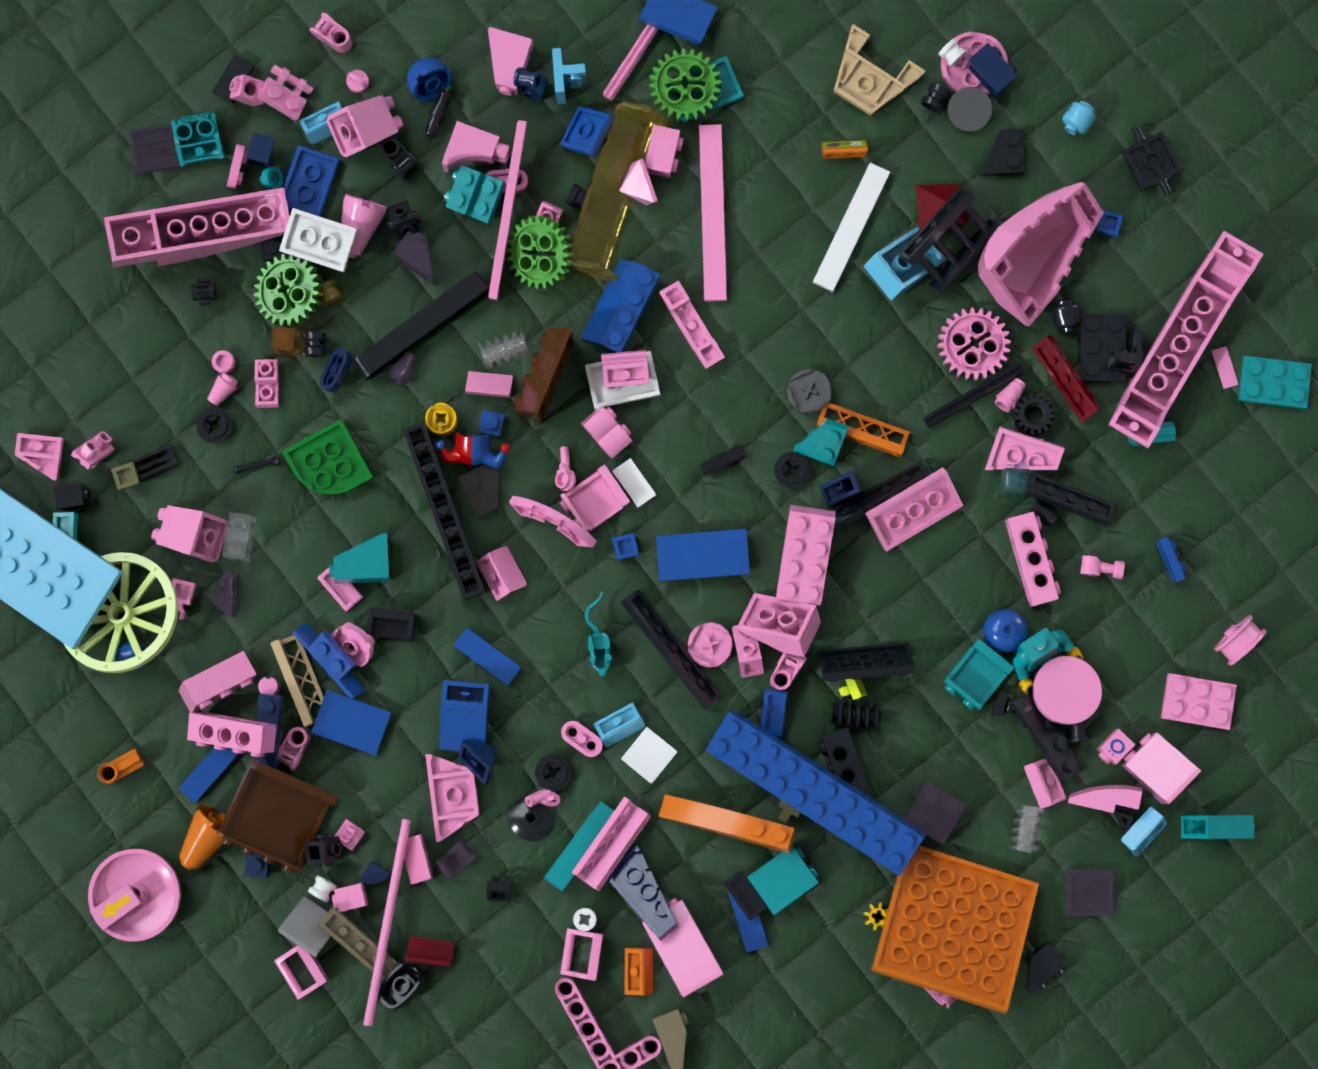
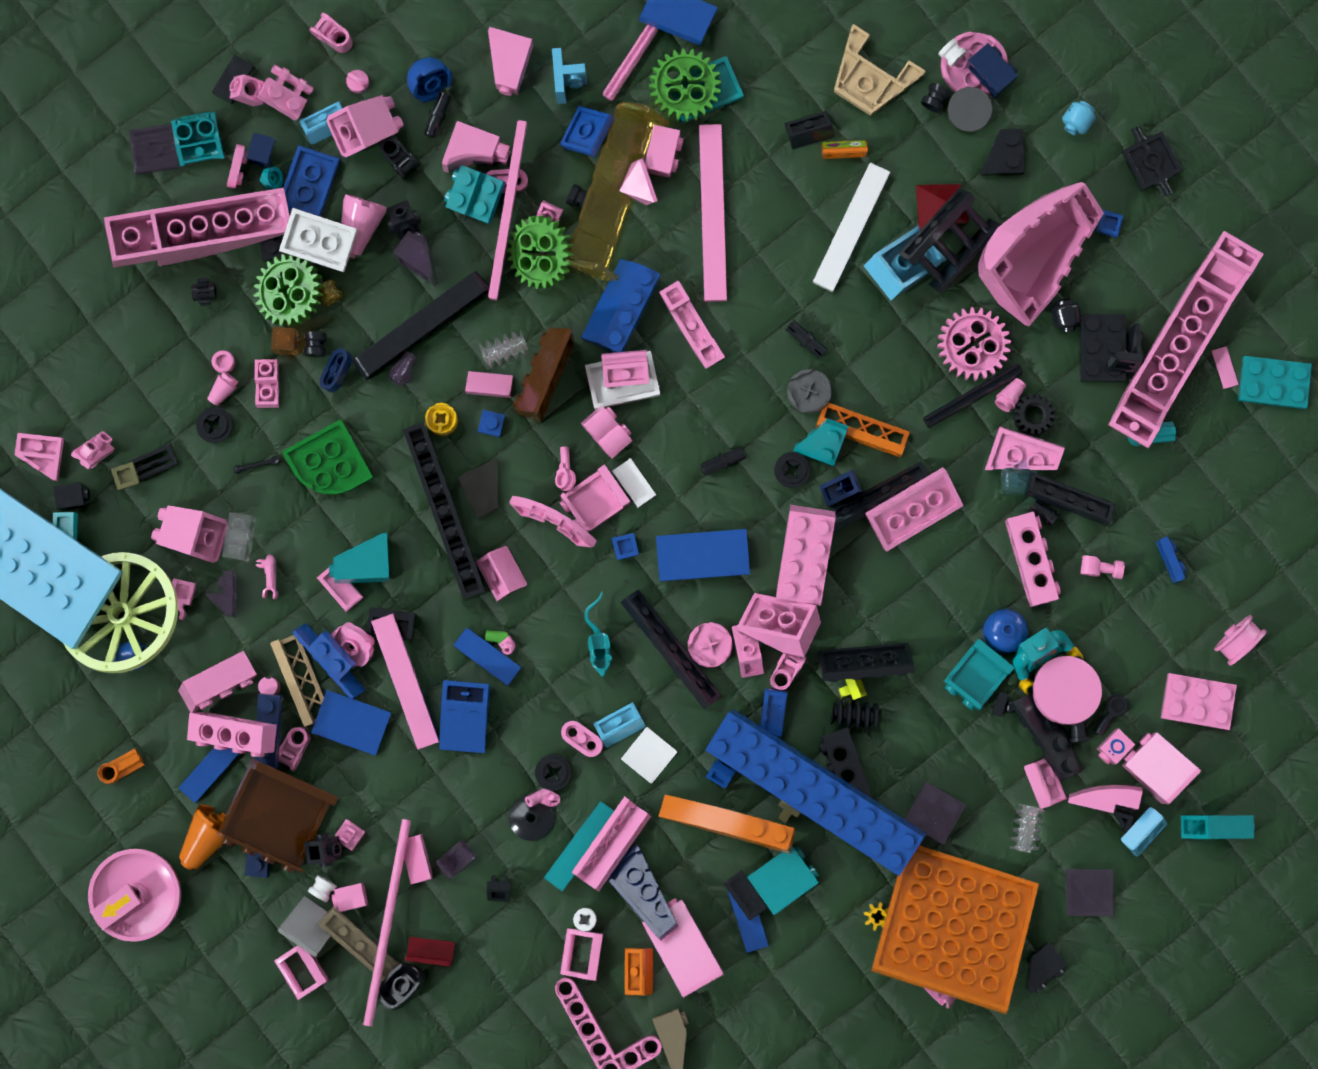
dark blue tile [359,861,391,884] -> none
bright pink wing [426,754,480,842] -> none
piece [435,432,510,469] -> none
dark blue slope [458,740,497,785] -> none
dark blue piece [513,67,549,101] -> none
dark red plate [1032,334,1101,422] -> none
none -> bright pink piece [256,554,279,600]
none -> bright pink tile [371,613,439,749]
none -> arm [485,630,515,655]
none -> blue tile [706,760,735,788]
none -> black slope [784,111,834,149]
none -> black pin [785,319,828,359]
none -> black plate [1094,694,1128,736]

